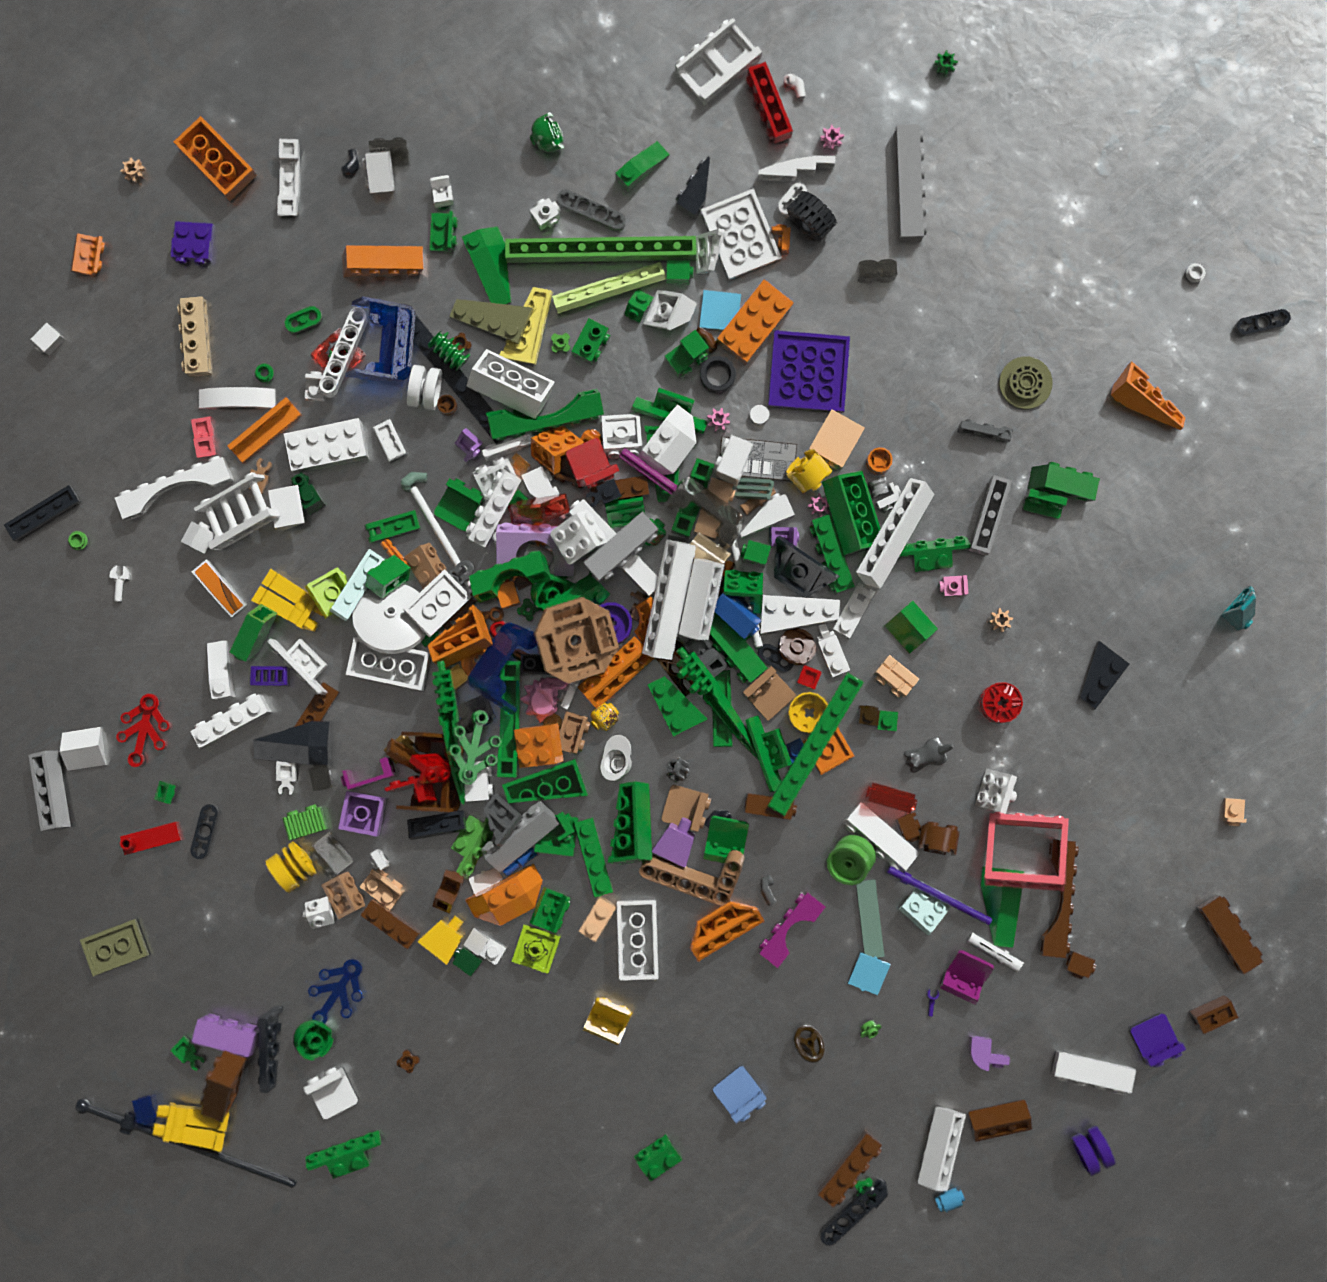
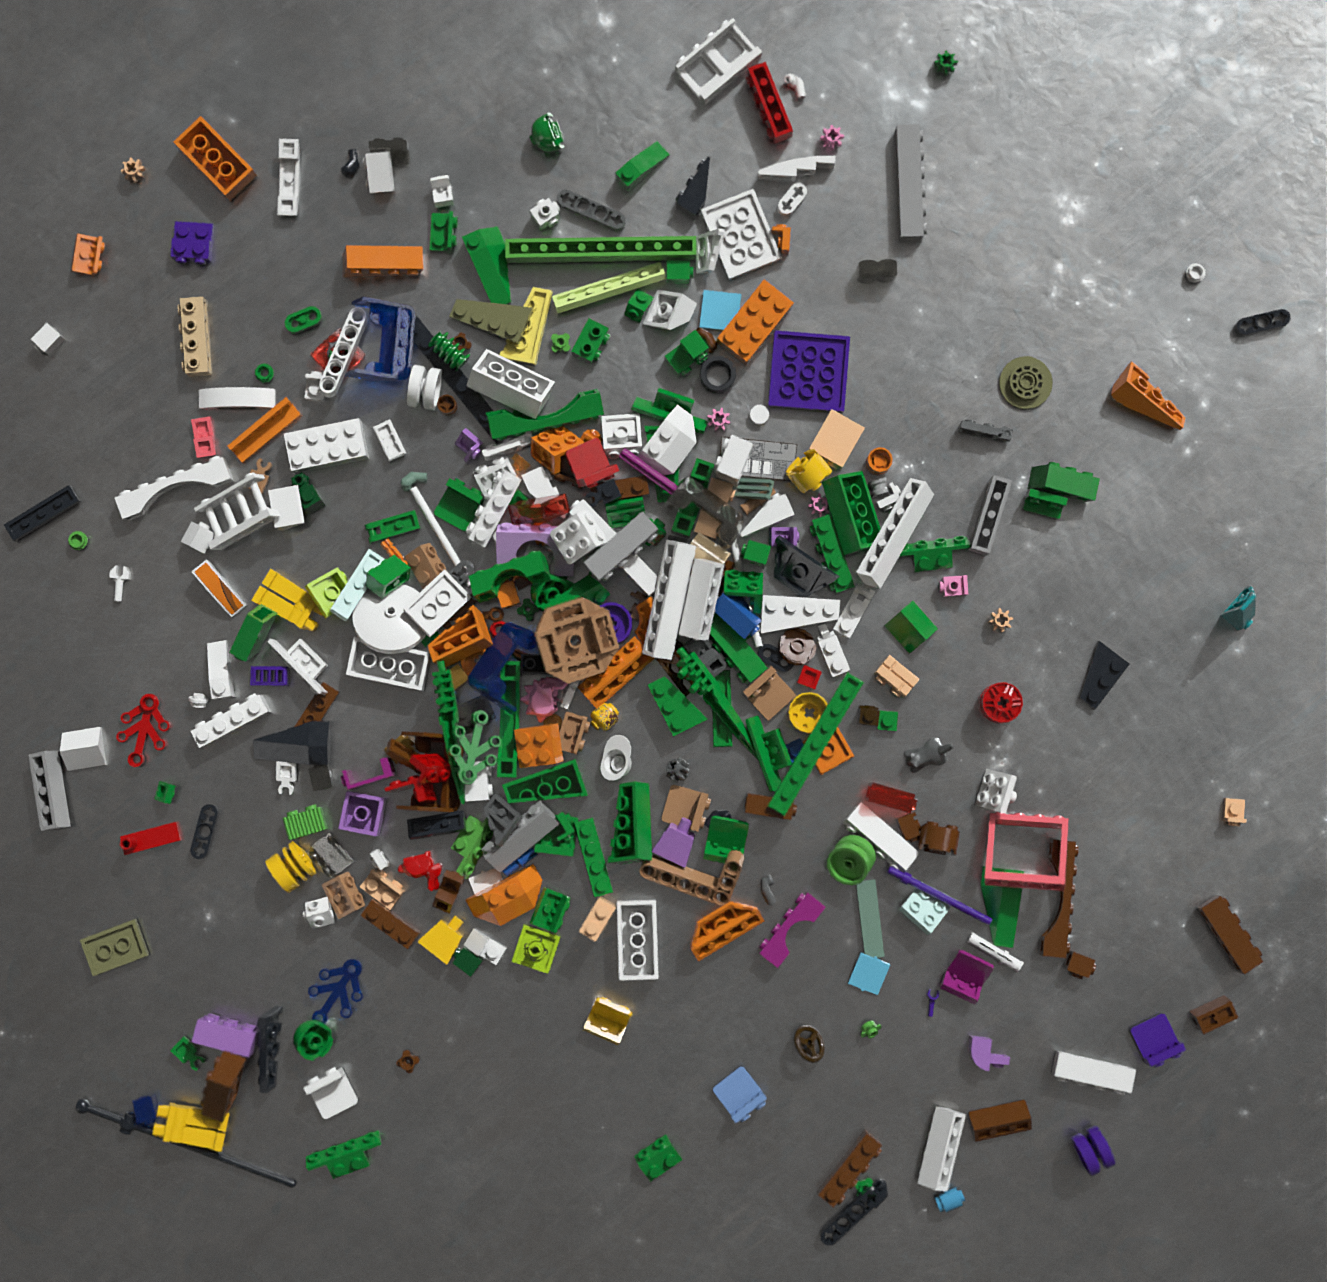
black tyre [787,191,837,241] -> none
none -> white plate [189,693,208,708]
none -> red animal [398,851,442,891]

